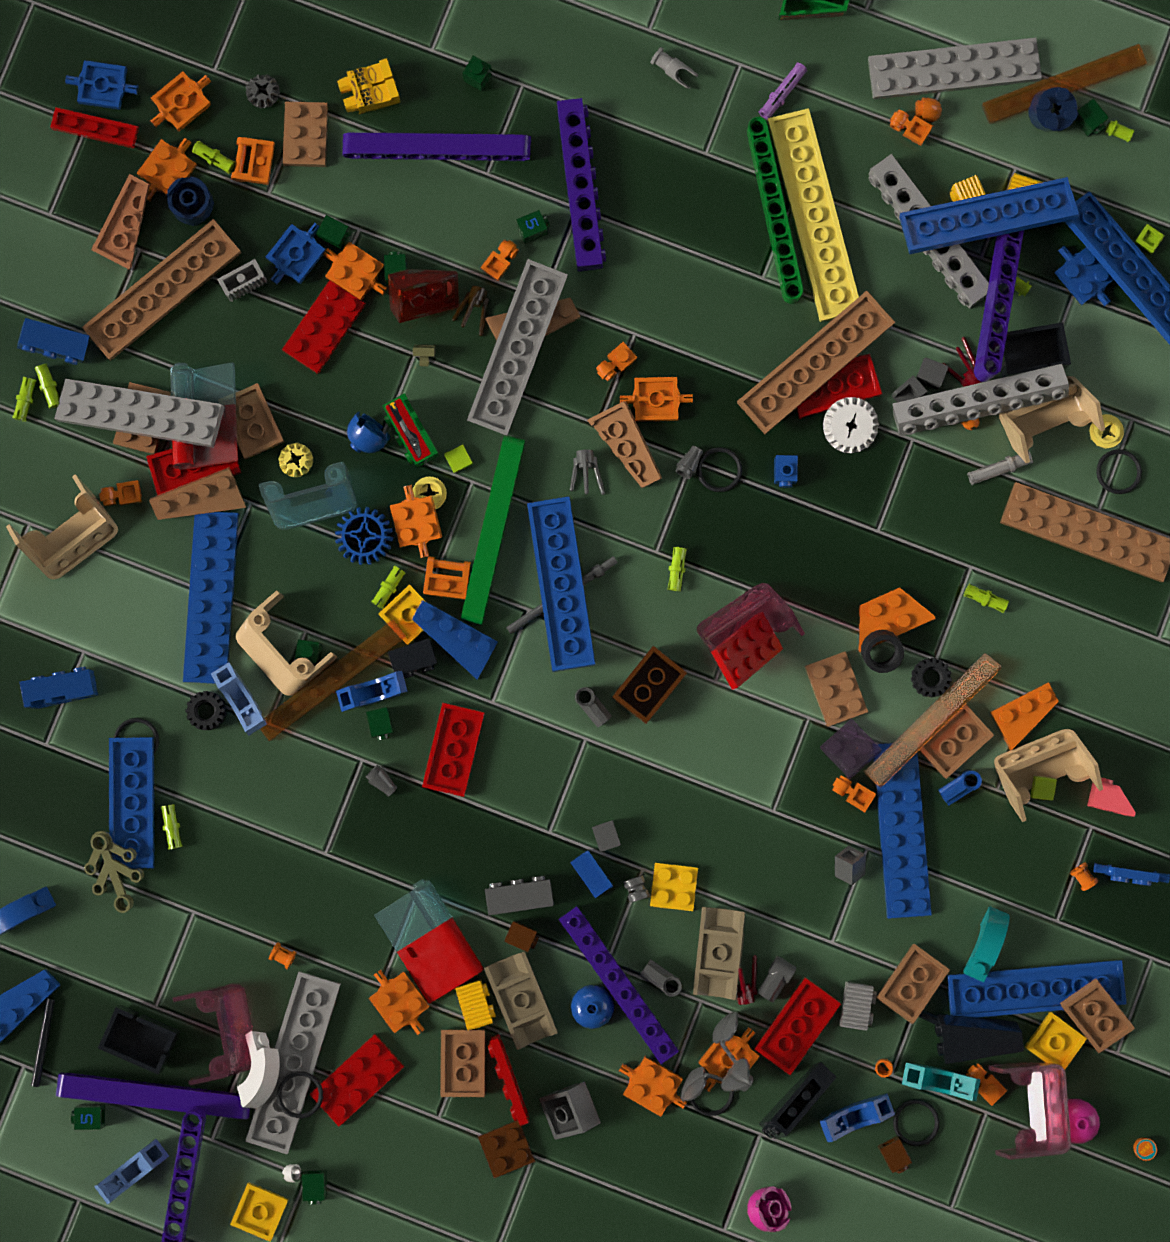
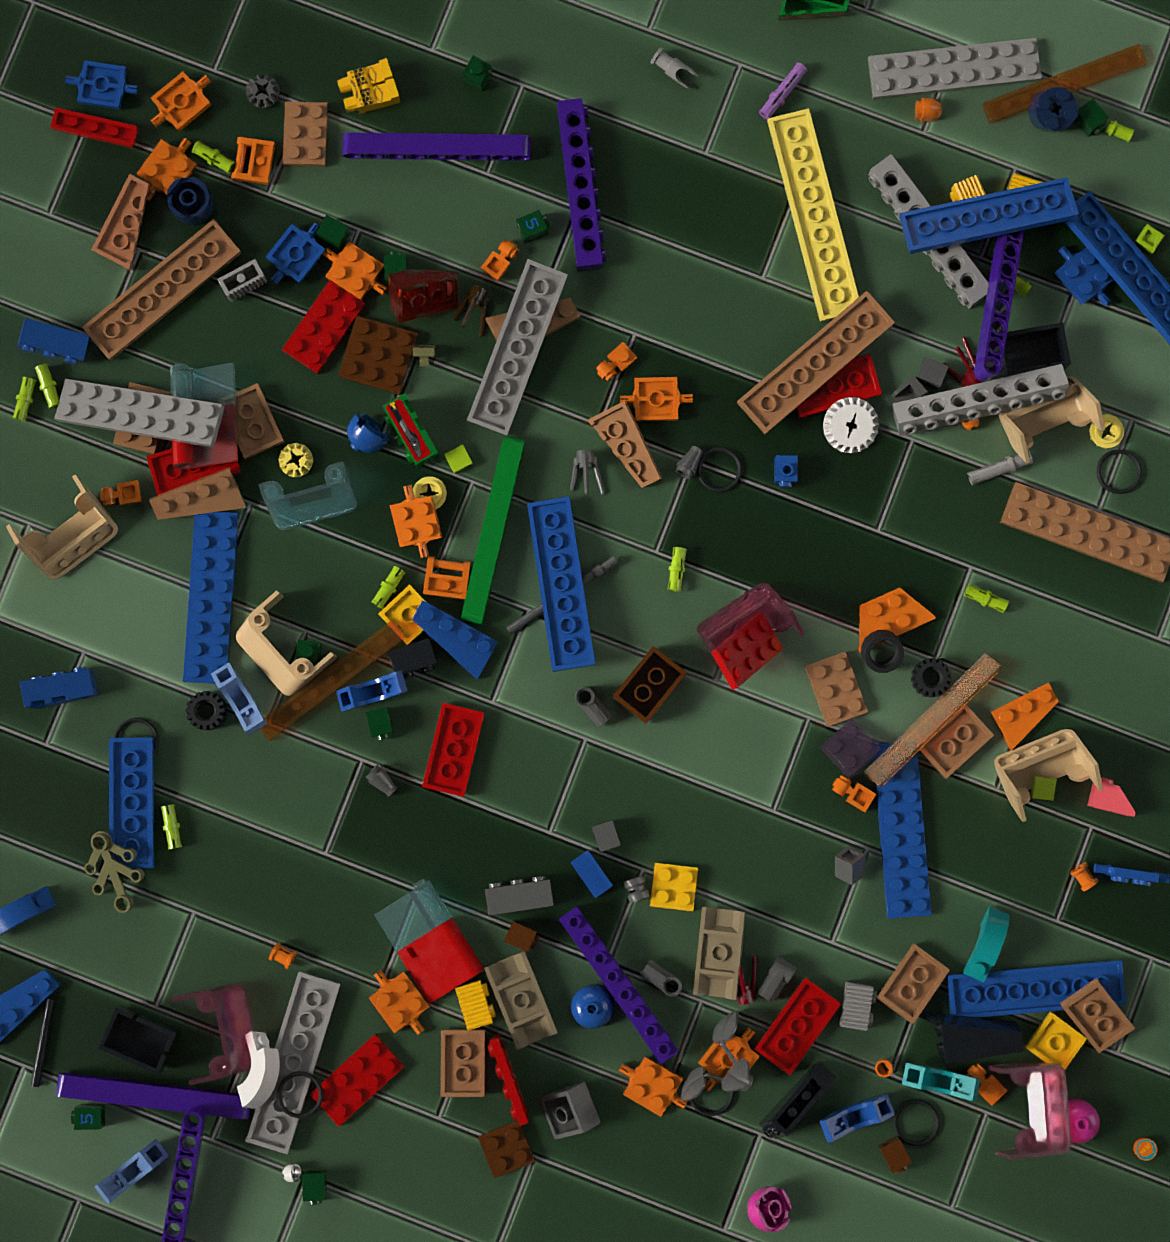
yellow plate [230,1182,289,1242] -> none
blue gear [335,507,393,565] -> none
green beam [747,117,803,304] -> none
orange plate [890,110,933,146] -> none
blue piece [938,770,982,806] -> none
none -> reddish brown plate [338,316,418,395]

